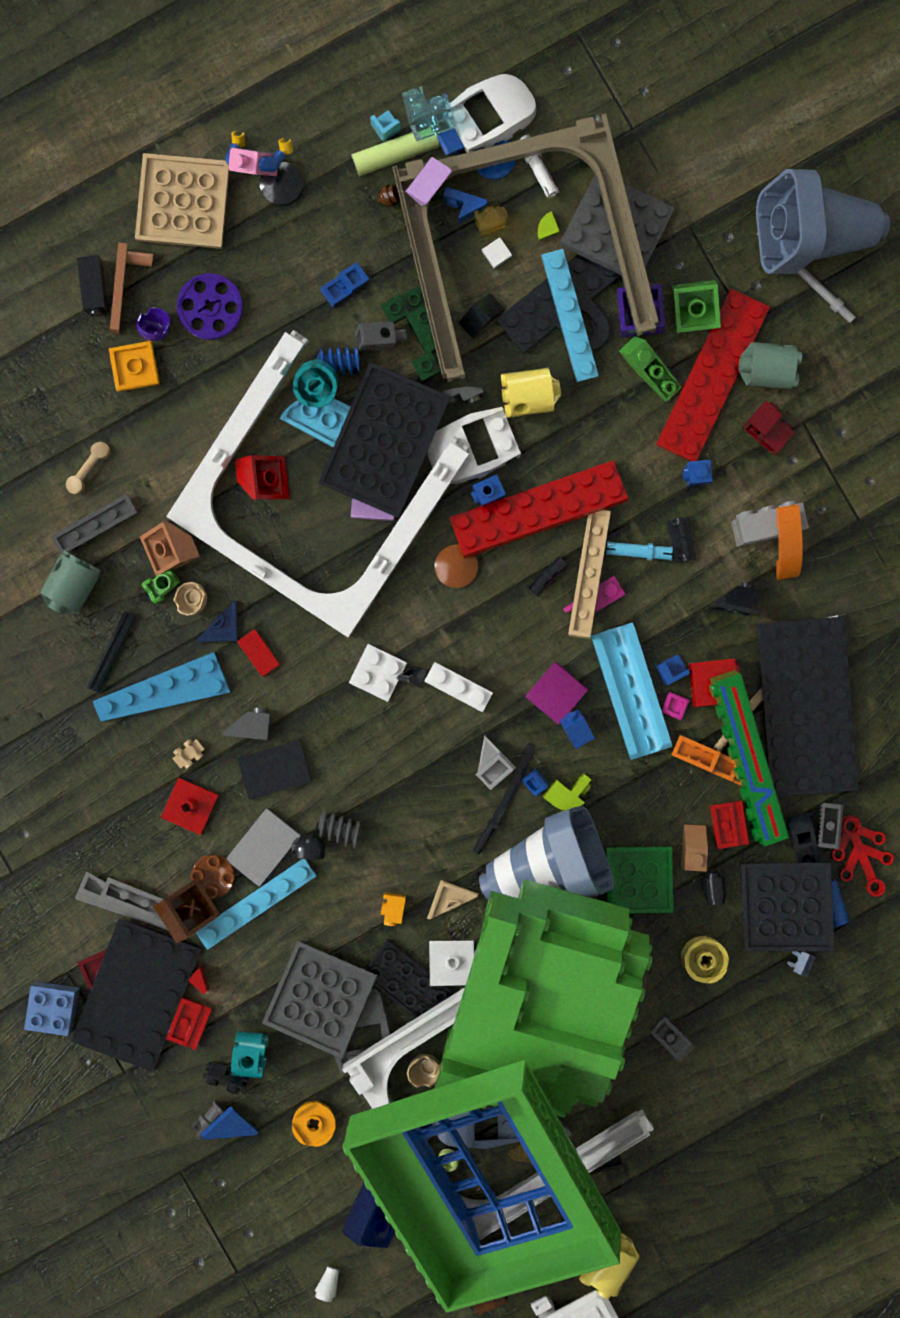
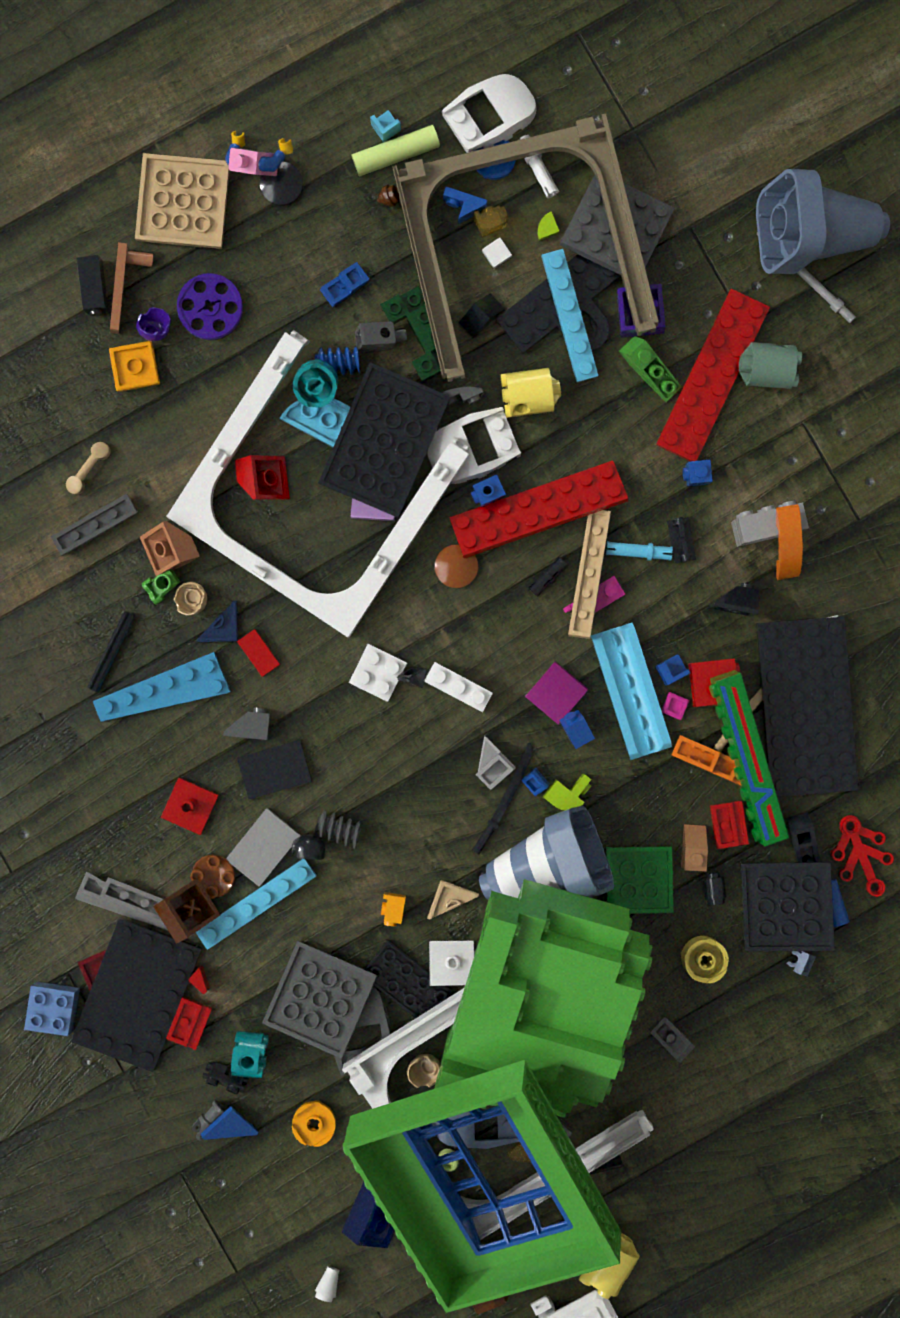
sand green cylinder [40,550,101,614] -> none
tan piece [172,739,205,769] -> none
clear light blue brick [402,86,457,141] -> none
lavender slope [405,157,452,206] -> none
blue slope [437,128,464,156] -> none
bright green slope [671,280,721,333] -> none
dark red brick [741,401,795,455] -> none
dark grey brick [816,803,843,849] -> none

